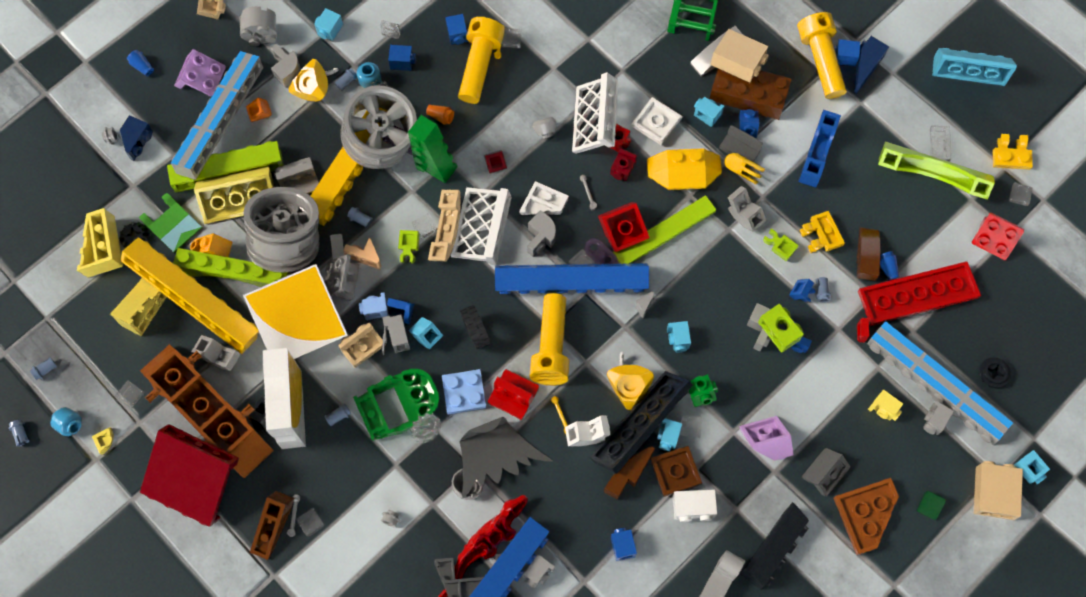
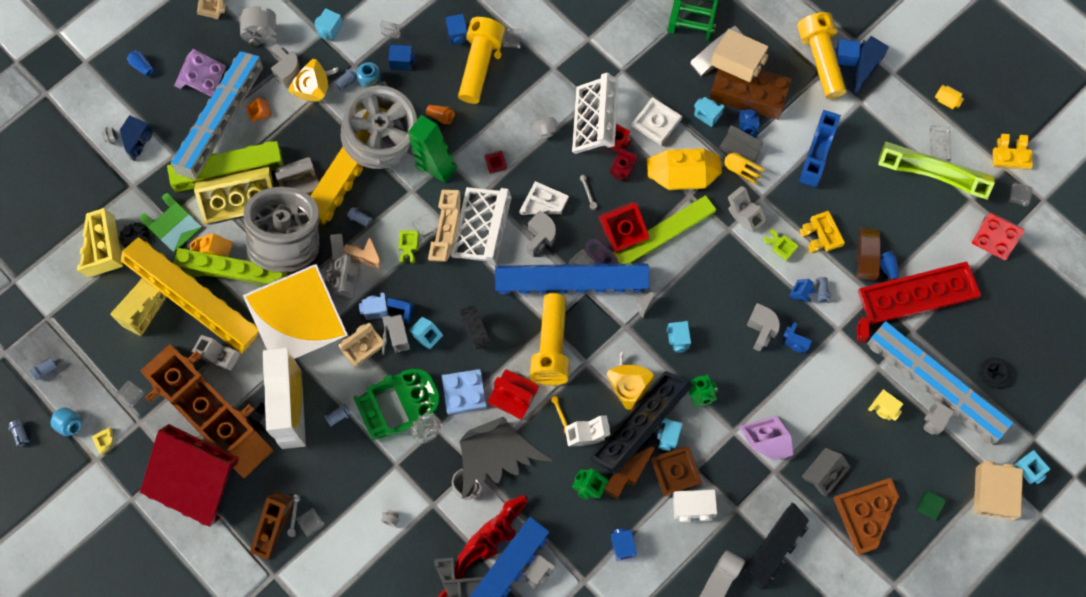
lime brick [758,304,804,353] -> none
medium azure slope [932,48,1017,86] -> none
none -> green brick [572,468,608,499]
none -> yellow brick [935,85,964,110]

